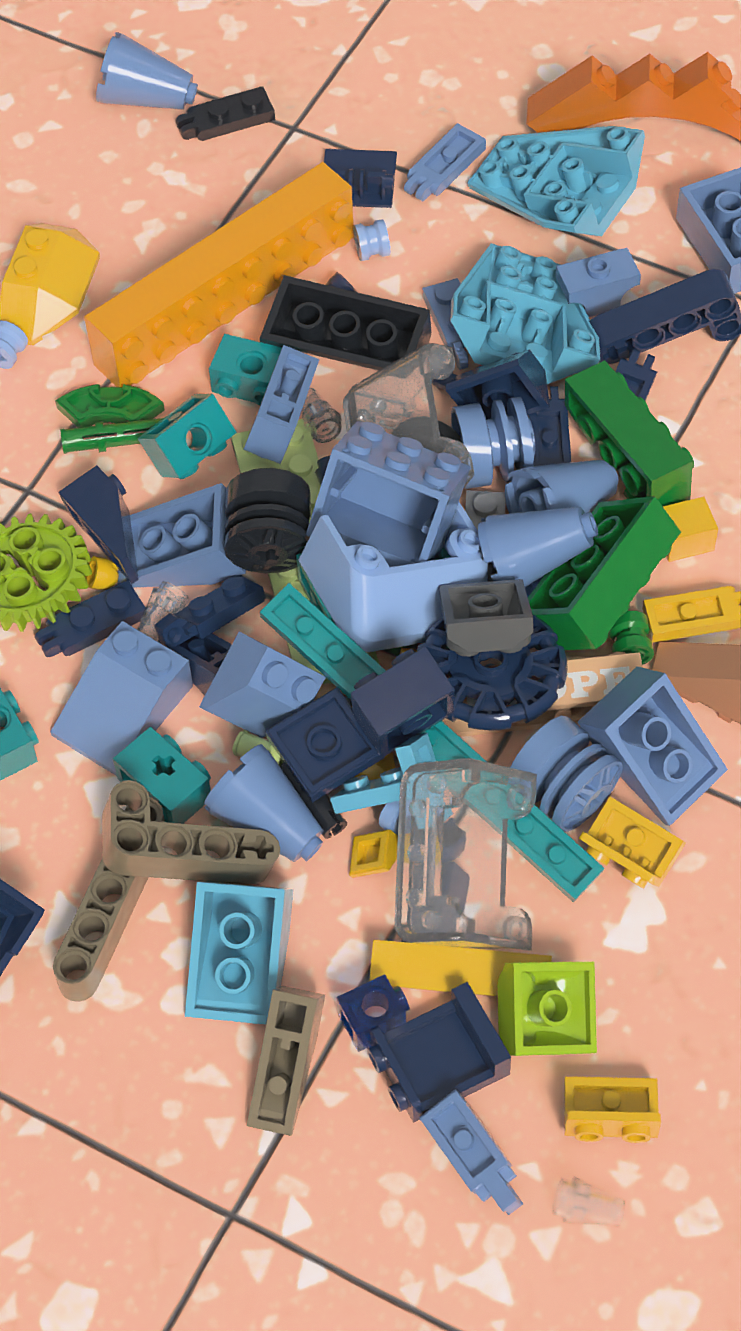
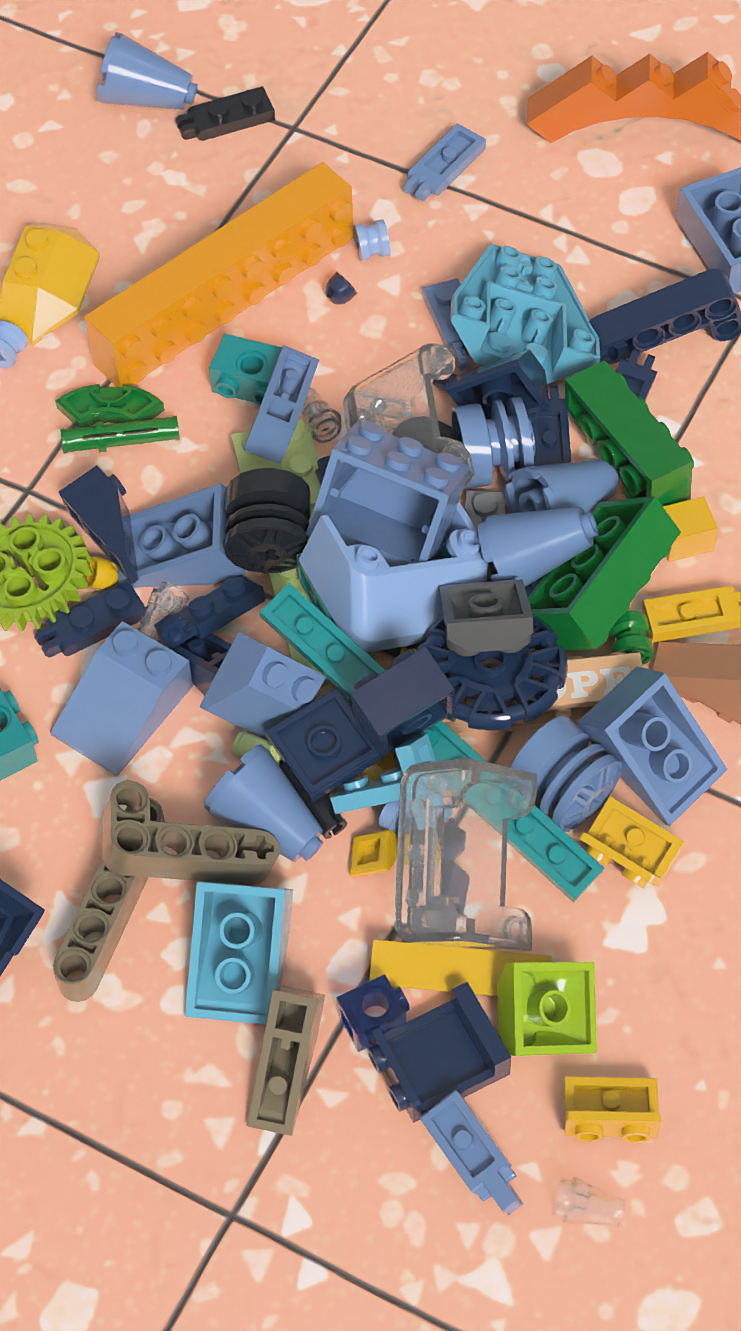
teal brick [113,726,211,824] -> none
teal brick [137,394,237,479] -> none
black slope [260,275,432,377] -> none
dark blue hinge [324,149,397,208] -> none
medium azure wedge [467,126,645,237] -> none
medium blue brick [556,247,641,317] -> none

